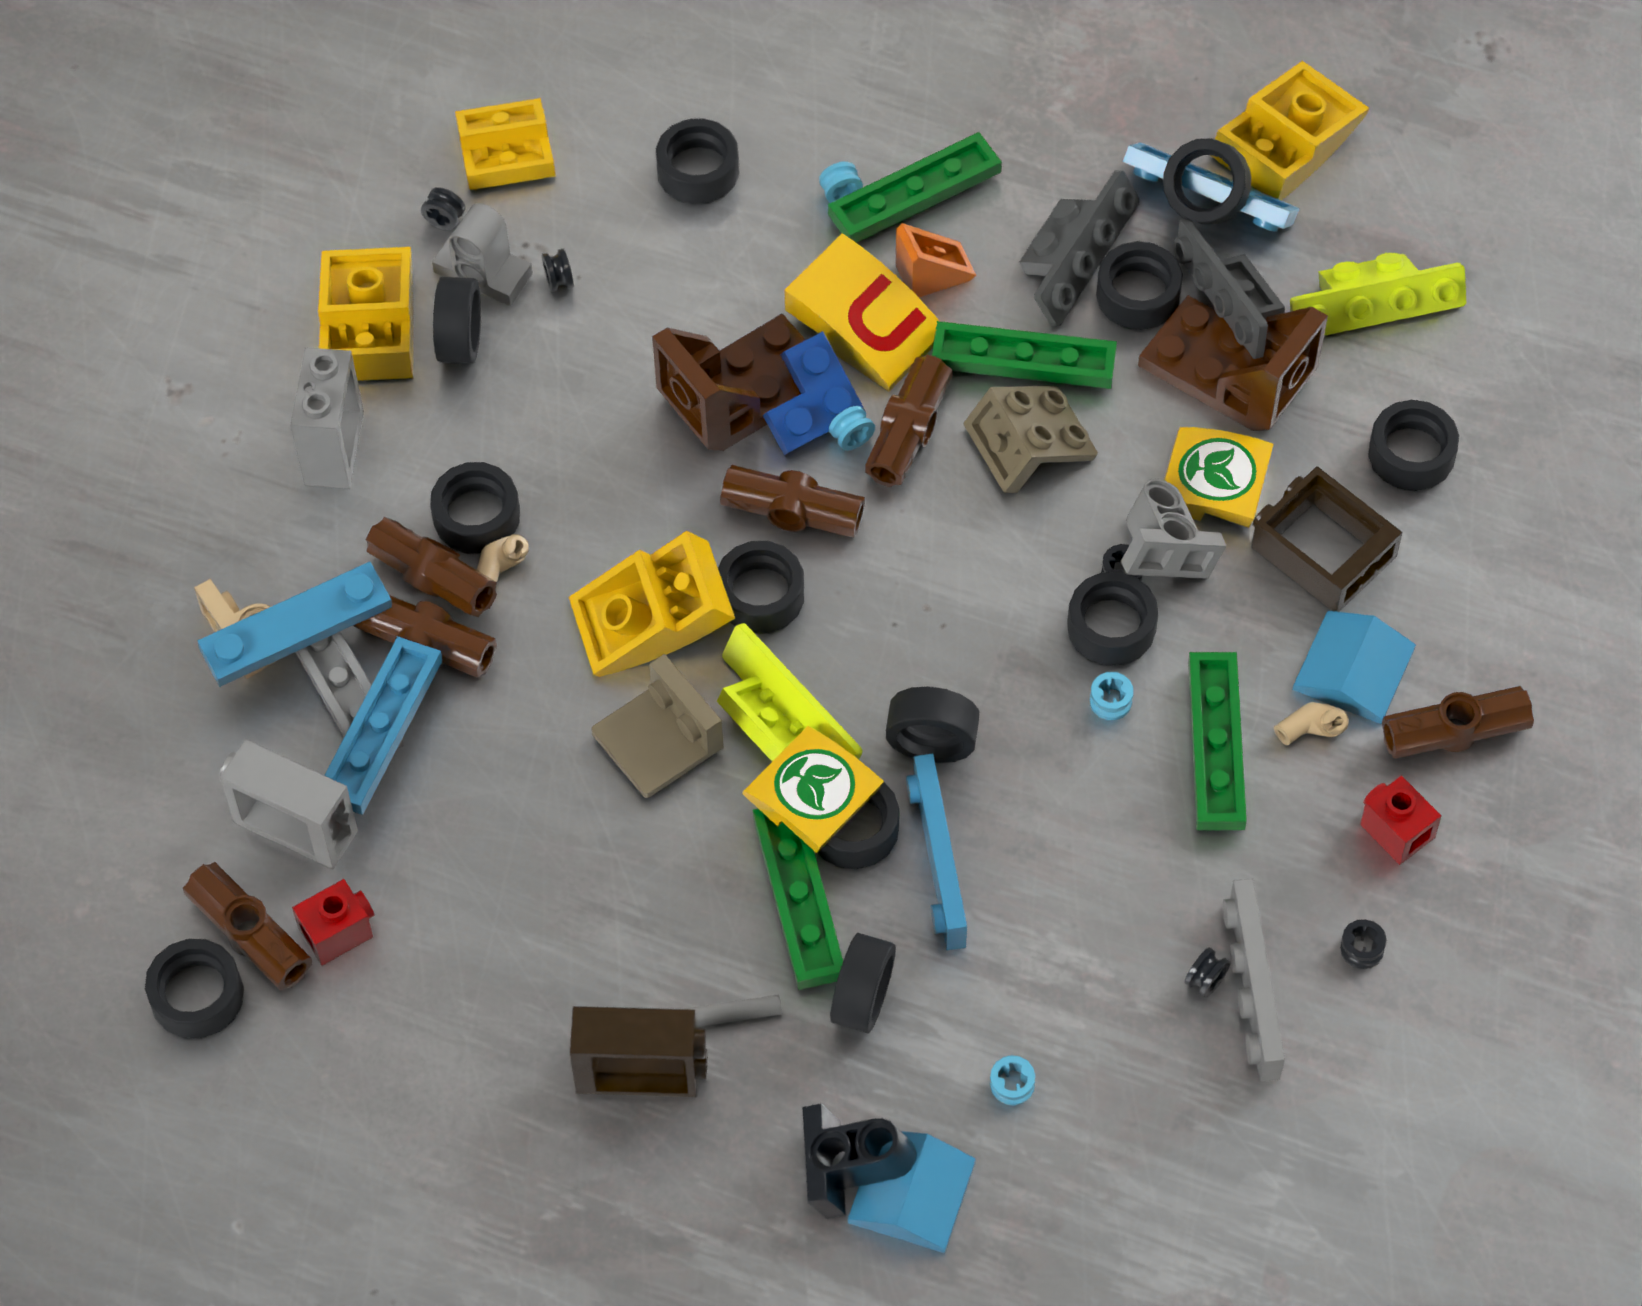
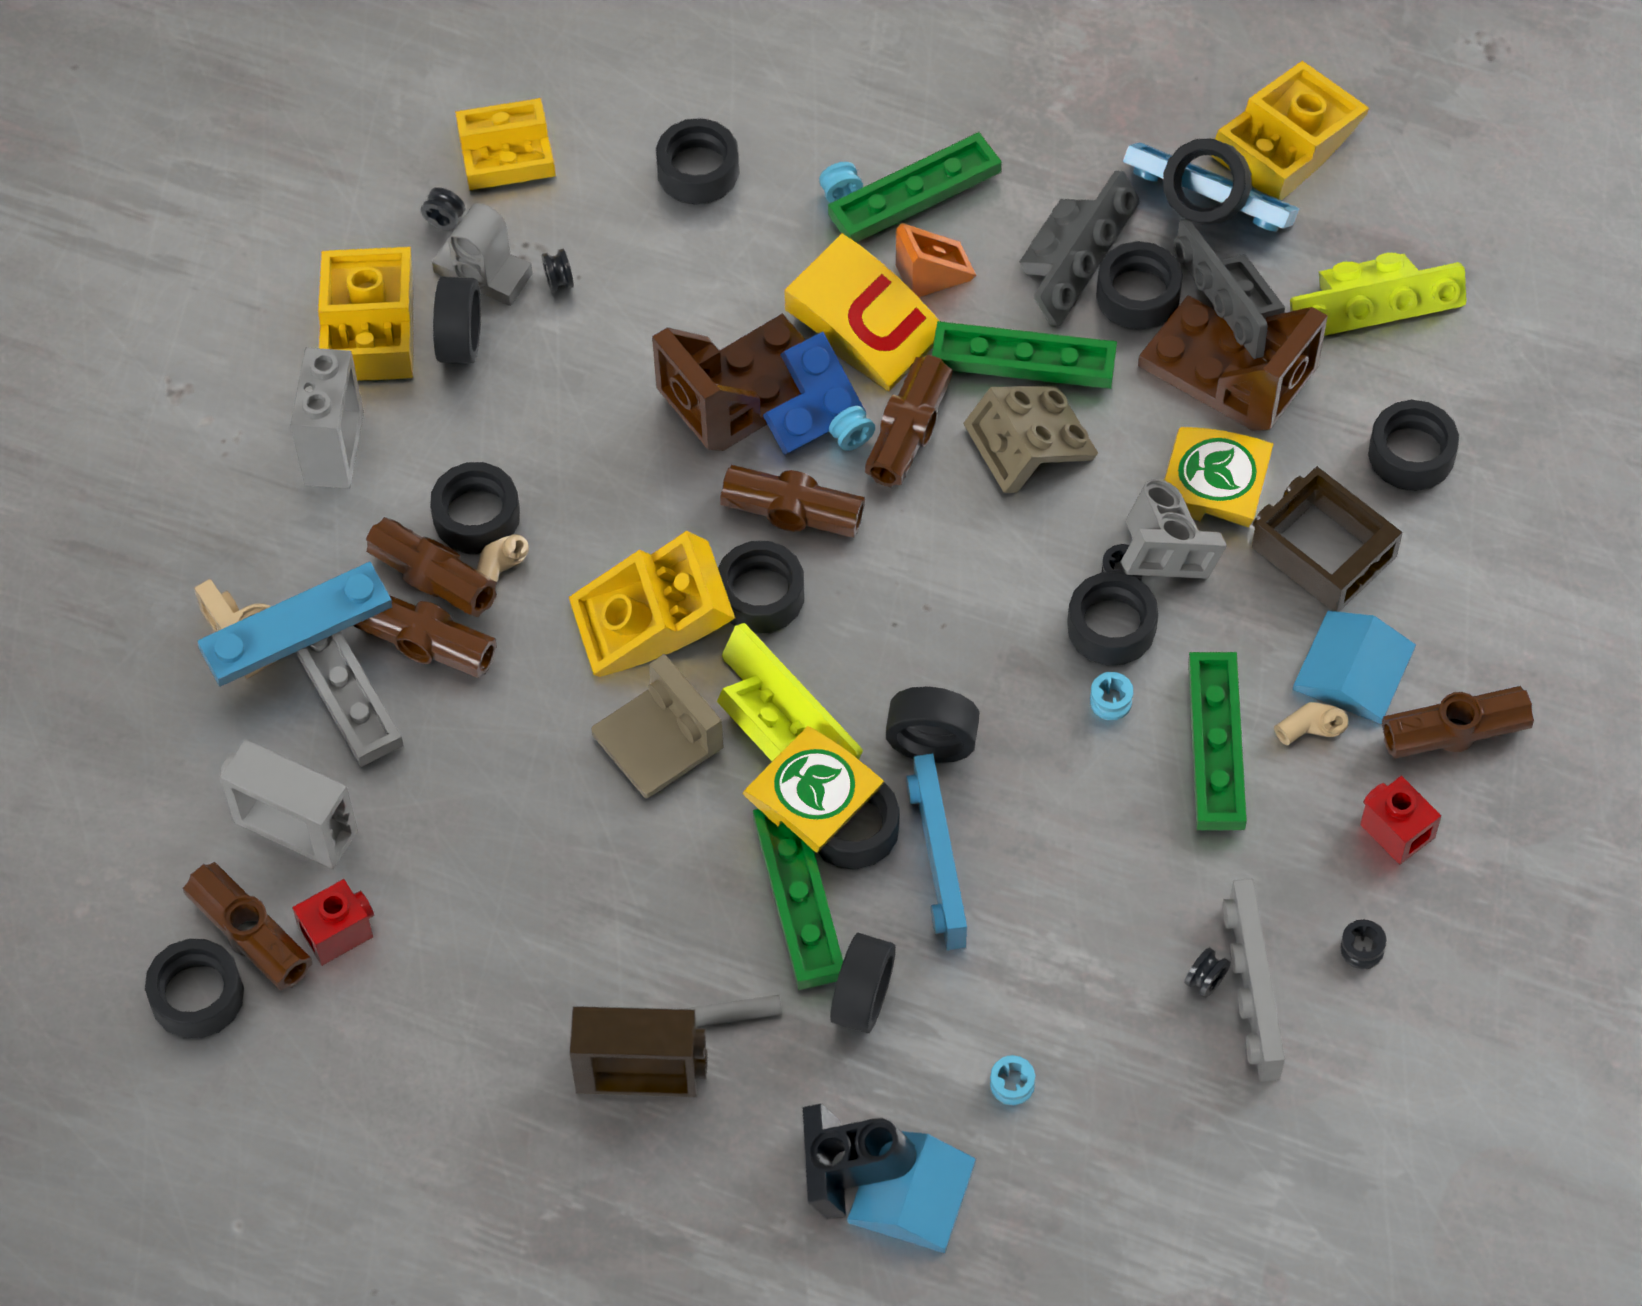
dark azure plate [324,636,442,815] -> none

